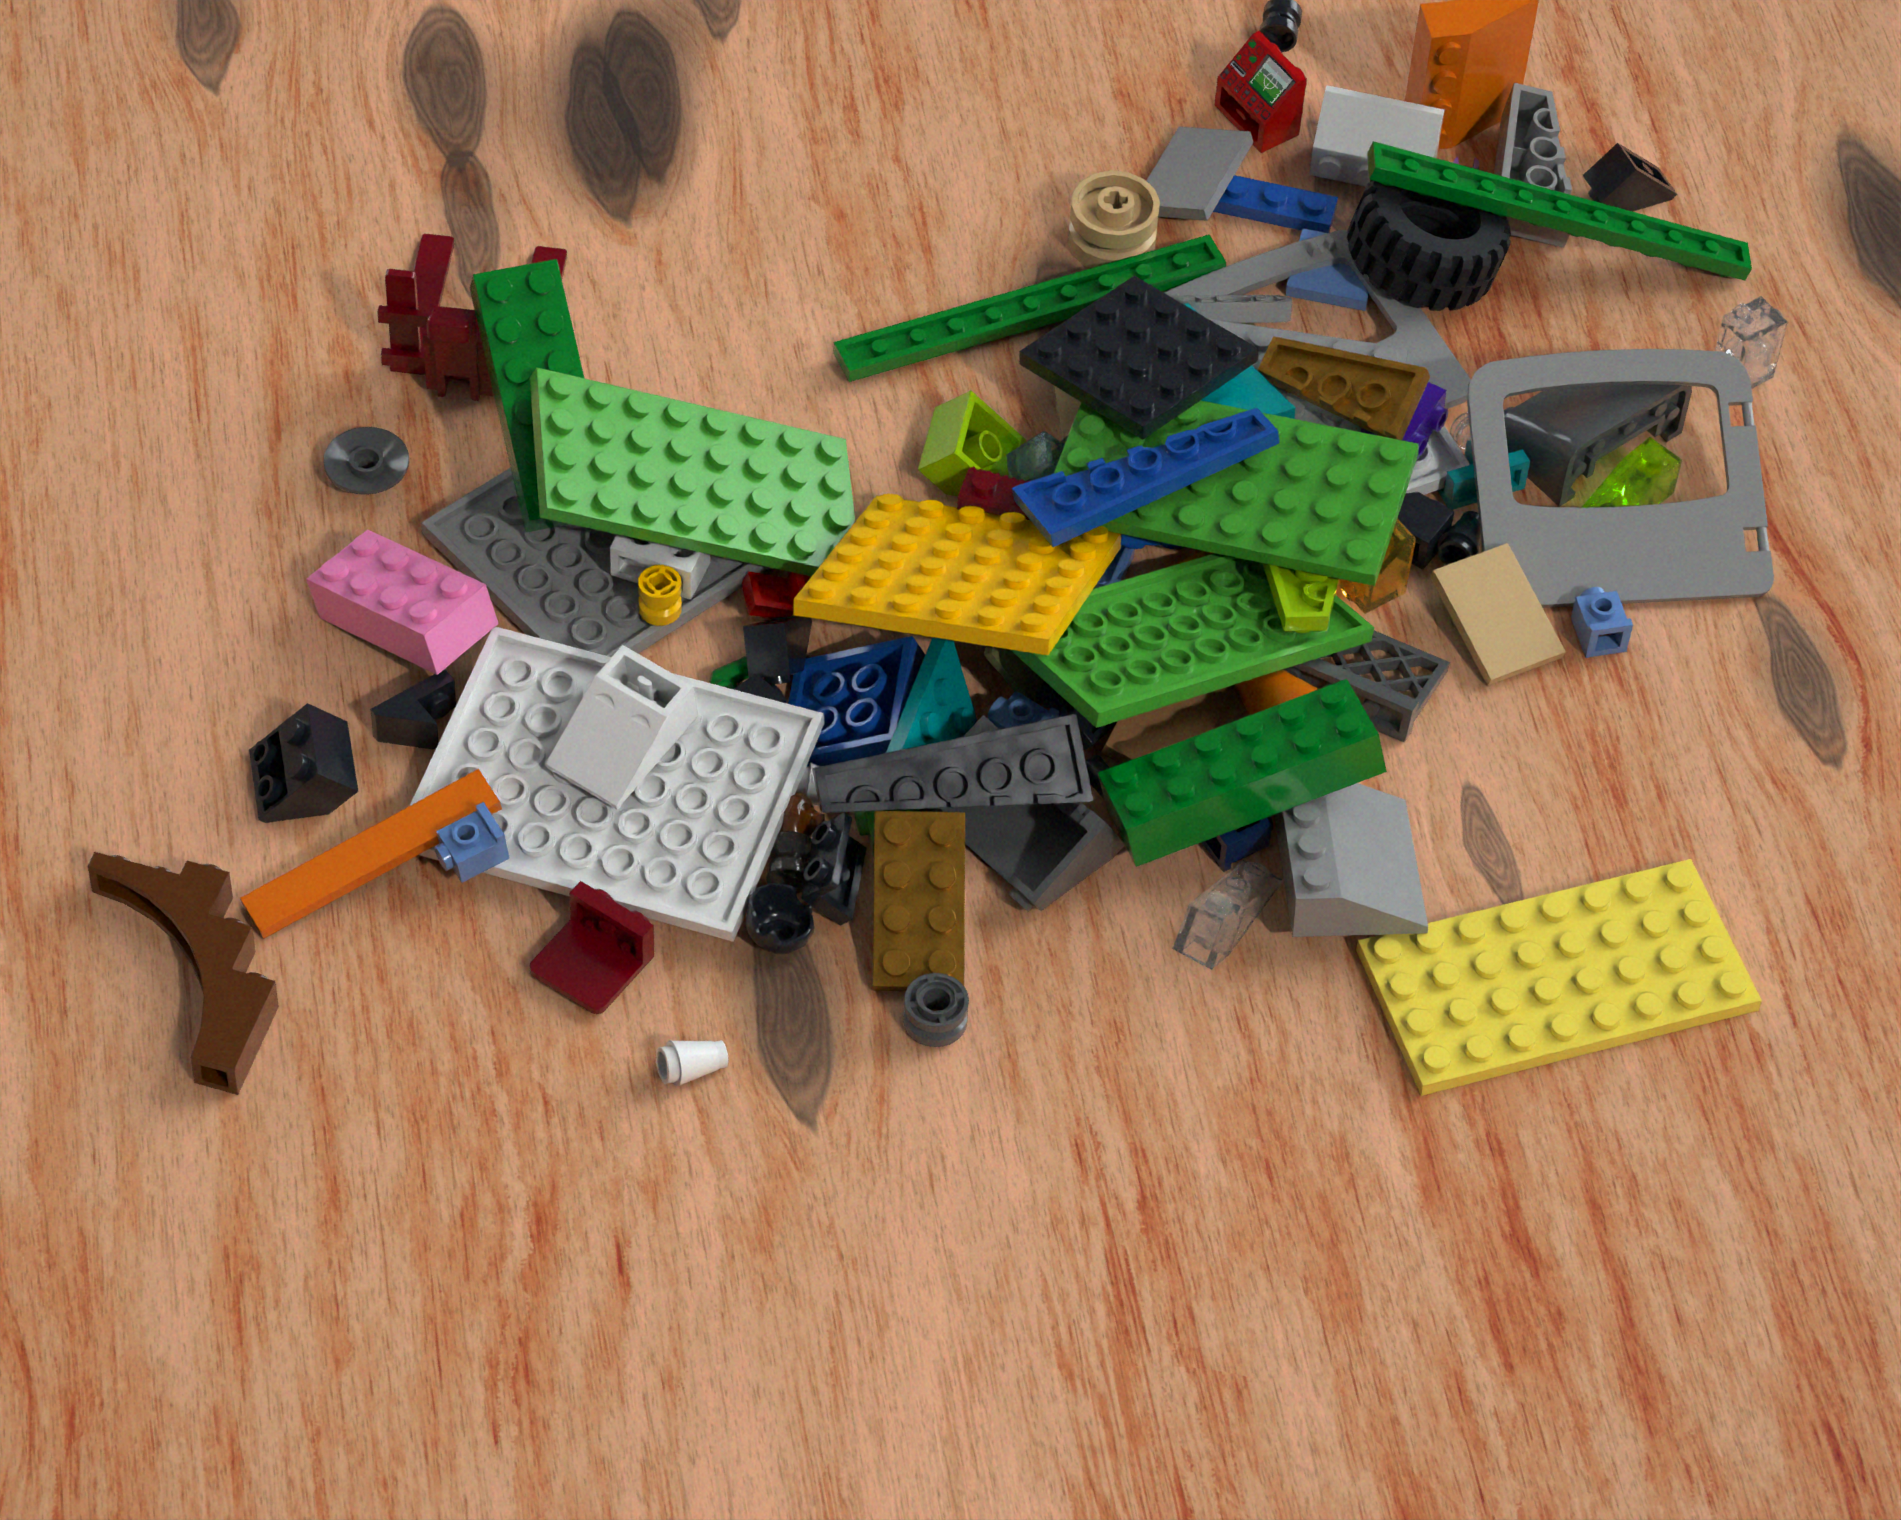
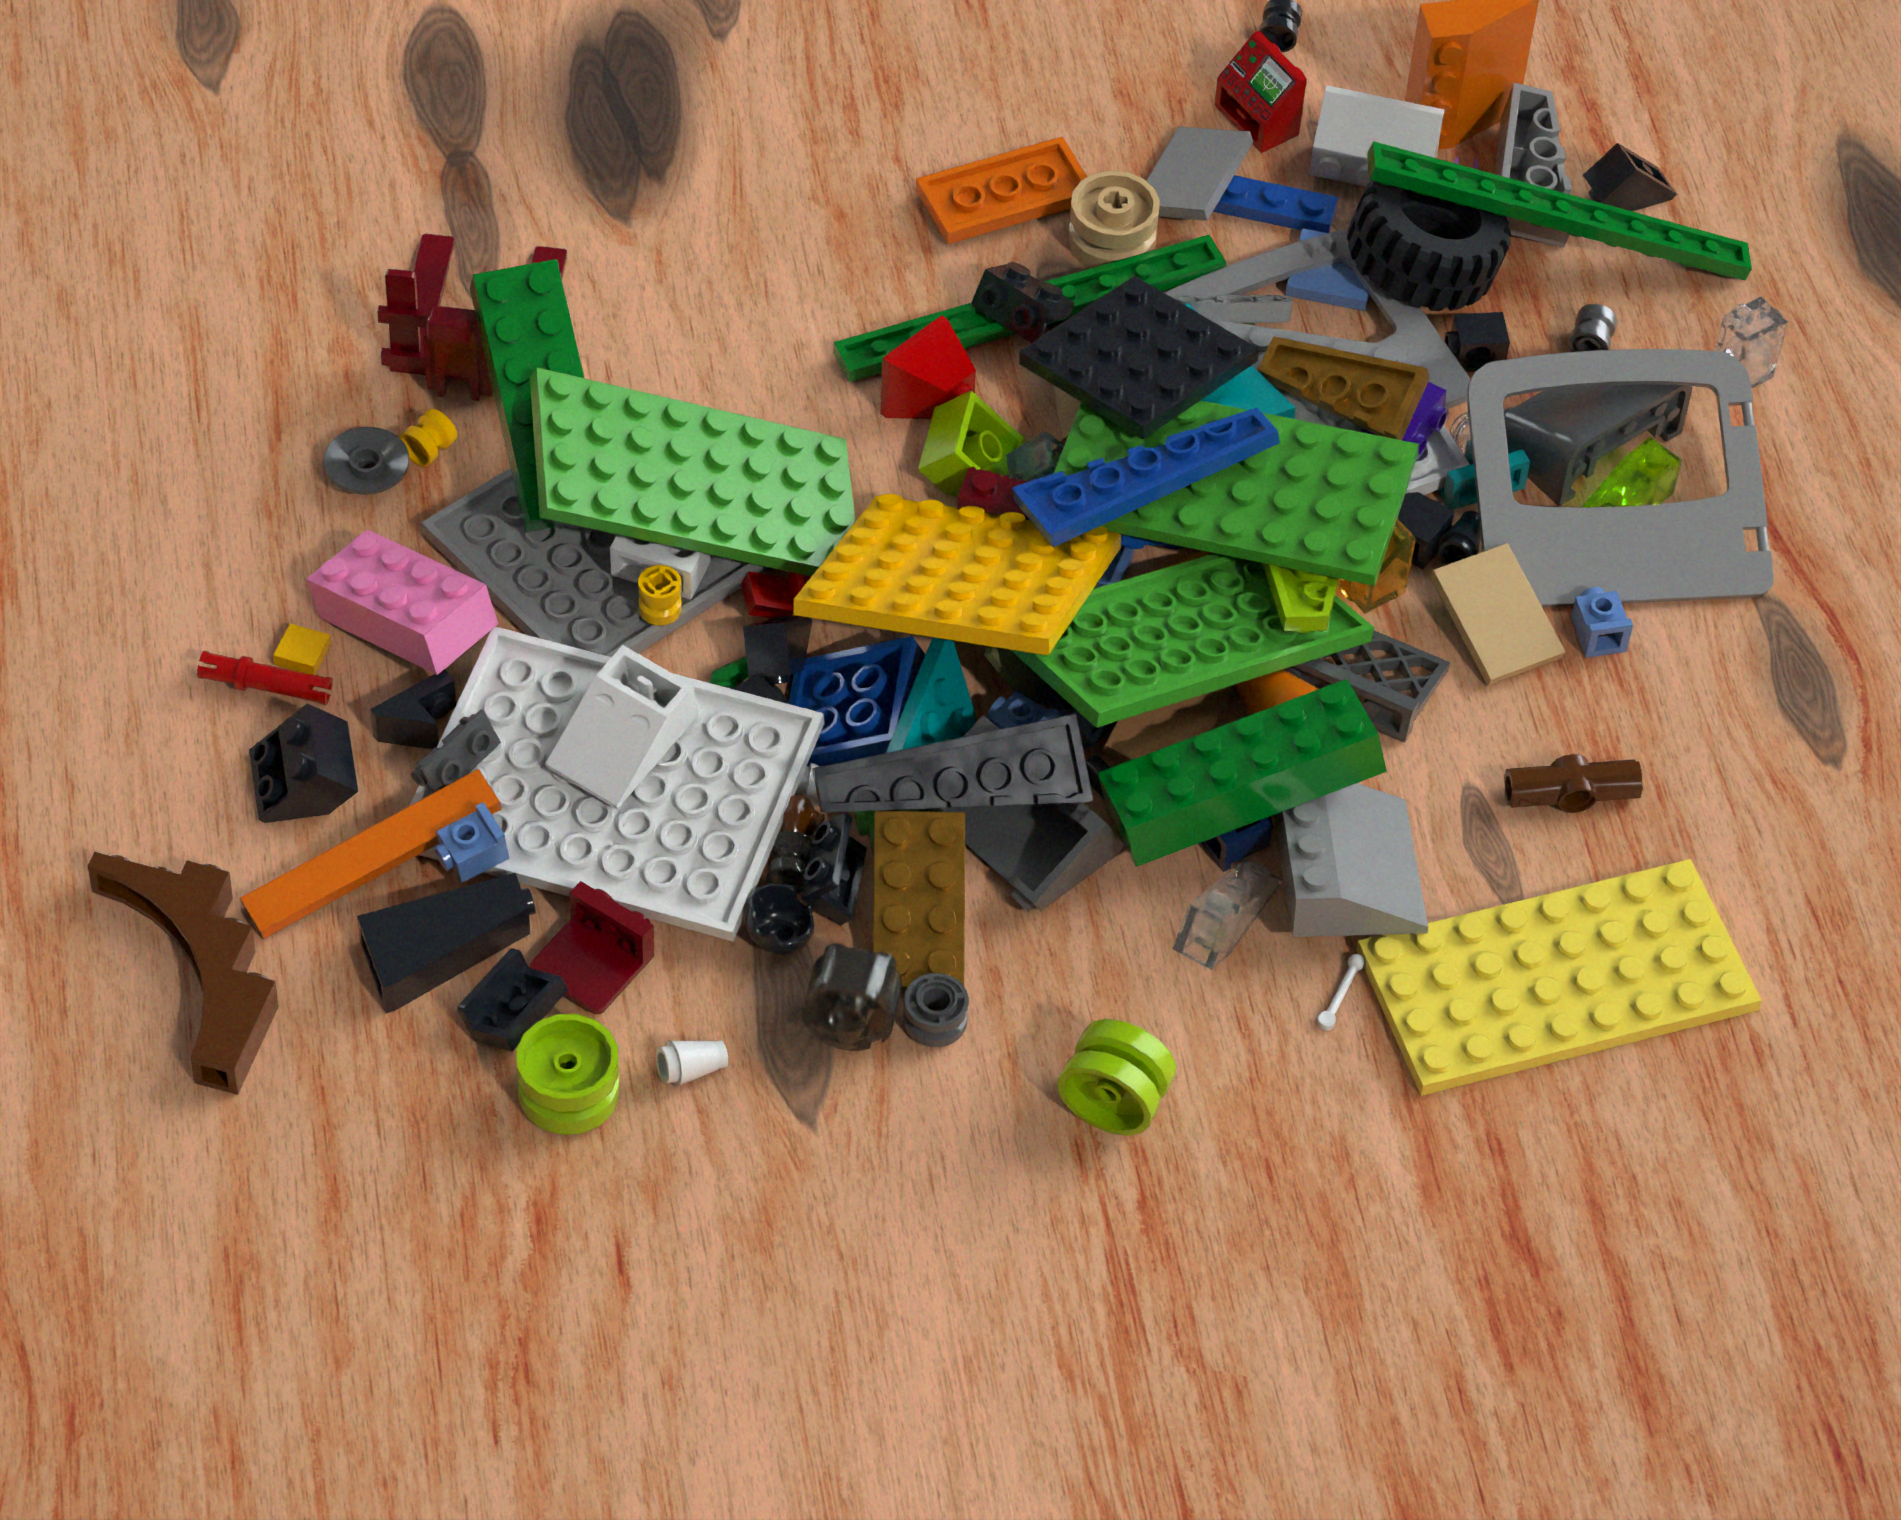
none -> red pin [197,650,333,705]
none -> yellow tile [273,623,331,675]
none -> black slope [357,873,536,1013]
none -> yellow wheel [398,408,458,467]
none -> dark grey hinge [411,709,501,793]
none -> black bracket [457,948,568,1052]
none -> lime wheel [516,1014,619,1135]
none -> clear smoke brick [802,944,902,1051]
none -> red slope [880,315,976,419]
none -> orange plate [915,136,1087,245]
none -> black bracket [972,262,1075,343]
none -> lime wheel [1057,1019,1177,1136]
none -> white hinge [1317,954,1365,1031]
none -> black brick [1445,312,1510,372]
none -> reddish brown piece [1504,754,1643,813]
none -> flat silver wheel [1568,304,1618,352]

